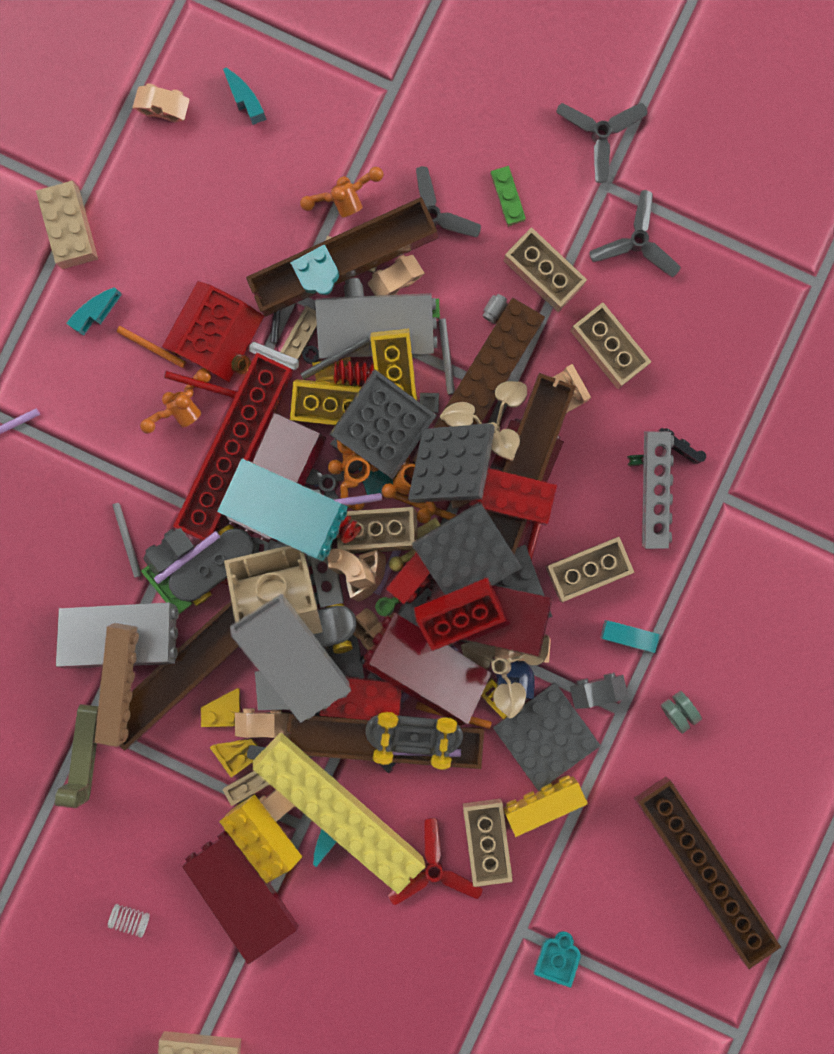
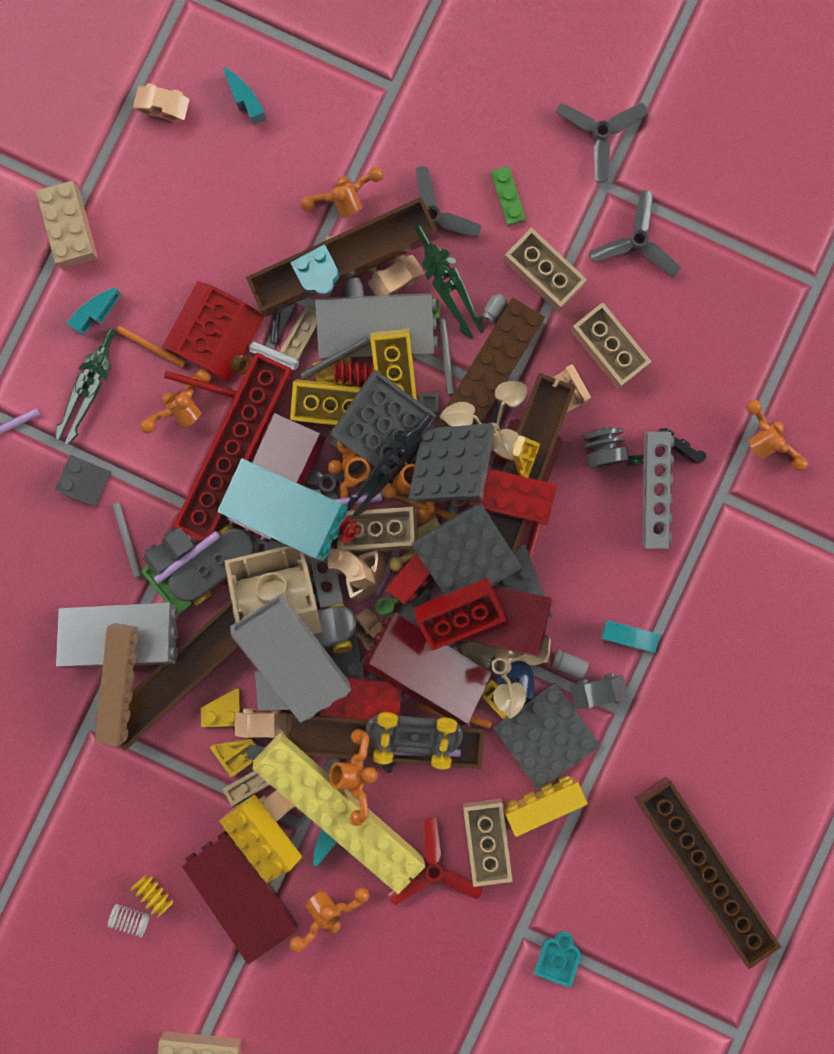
olive beam [55,704,98,808] -> none
black bush [302,346,320,364] -> none
tan brick [545,537,634,602] -> none
sand green wheel [660,691,702,734] -> none
none -> dark grey slope [55,455,111,506]
none -> sword [56,328,116,444]
none -> yellow piece [130,874,173,917]
none -> orange wheel [290,887,370,953]
none -> orange wheel [329,729,378,826]
none -> black sword [347,412,434,517]
none -> dark green sword [414,224,483,338]
none -> yellow wing [512,435,540,478]
none -> light grey piece [551,649,589,680]
none -> dark grey wheel [582,427,629,468]
none -> orange wheel [746,400,808,471]

